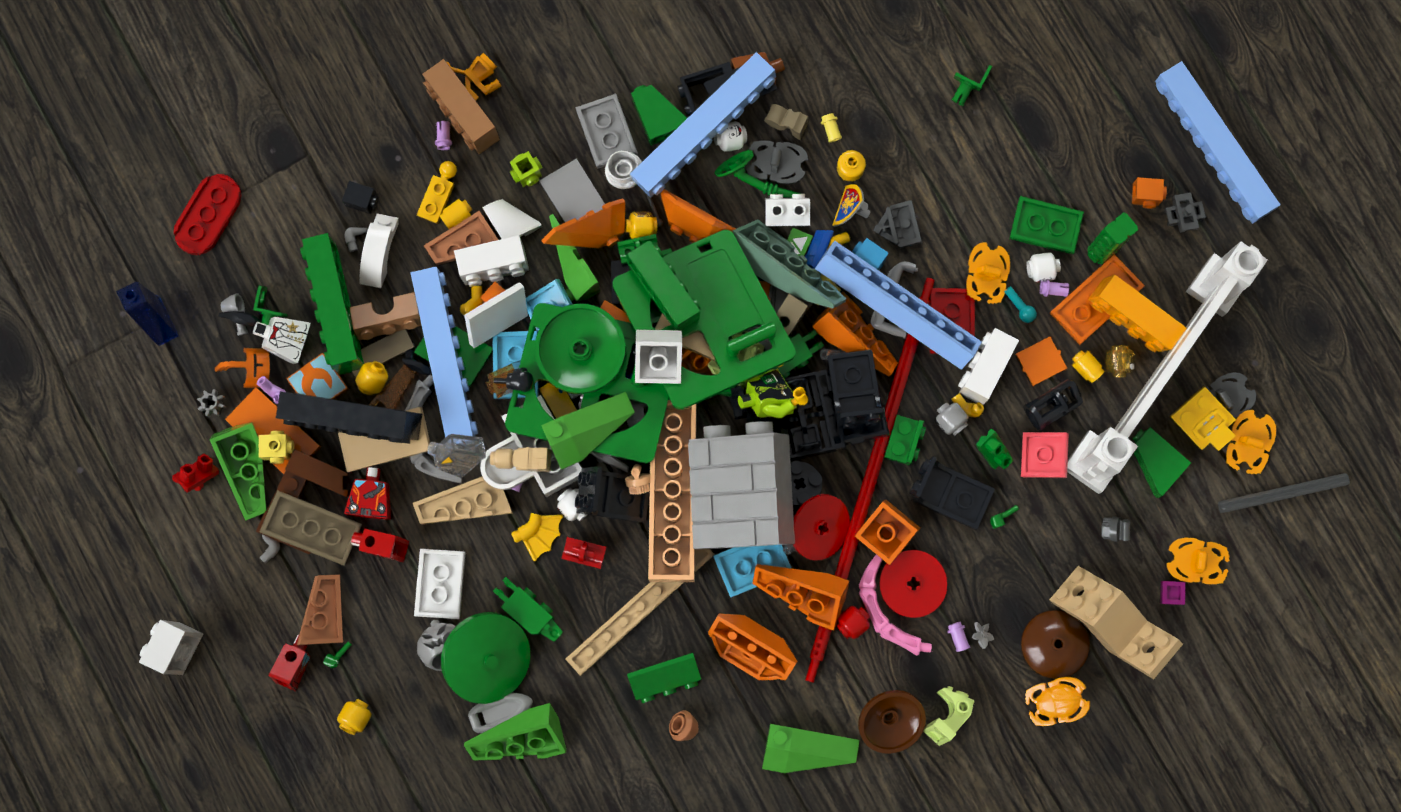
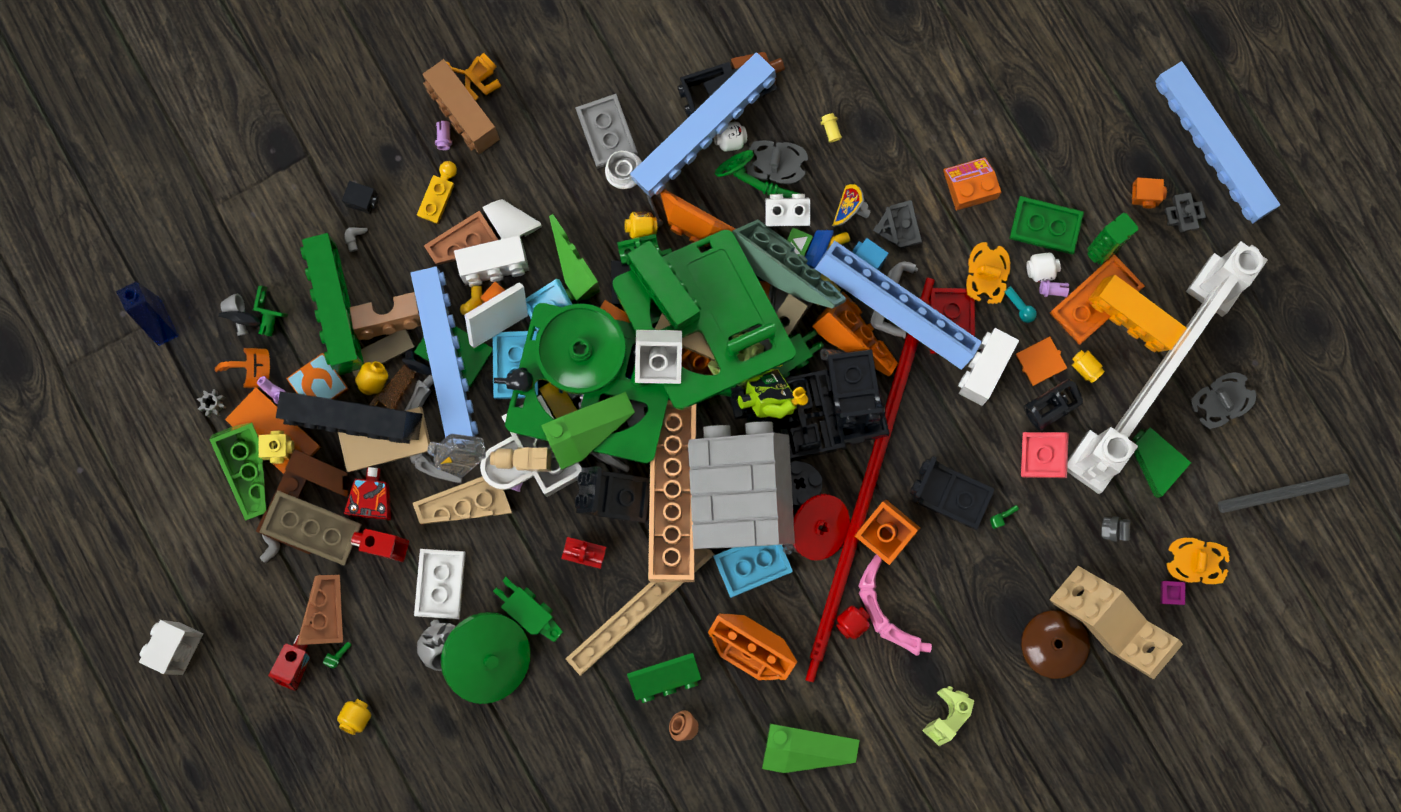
red hips [172,453,219,493] -> none
red tile [174,174,241,255] -> none
white torso [253,317,311,364] -> none
white arch [360,214,399,288] -> none
yellow brick [439,199,472,229] -> none
bright green wedge [464,703,566,760] -> none
light grey piece [468,693,533,734] -> none
clear orange brick [485,364,515,399] -> none
lime brick [510,151,542,187] -> none
yellow arm [511,513,563,561] -> none
light grey tile [539,159,605,222] -> none
orange wedge [542,198,625,248] -> none
white head [557,488,587,521] -> none
light nougat piece [625,464,650,495] -> none
green slope [631,85,687,145] -> none
orange wedge [752,564,849,631] -> none
dark tan leg [764,104,808,140] -> none
yellow head [837,150,866,181] -> none
reddish brown dish [858,690,926,754] -> none
red piece [879,550,947,618] -> none
green bracket [884,415,926,465] -> none
light grey head [935,402,969,436] -> none
lavender pin [947,622,970,652] -> none
green bracket [951,65,992,106] -> none
yellow arm [951,393,984,417] -> none
light grey plant [972,622,994,649] -> none
green hips [976,429,1013,469] -> none
light orange shield [1025,677,1090,726] -> none
clear yellow head [1105,345,1134,377] -> none
yellow piece [1170,386,1236,451] -> none
light orange shield [1226,410,1276,474] -> none
none -> orange slope [943,157,1001,211]

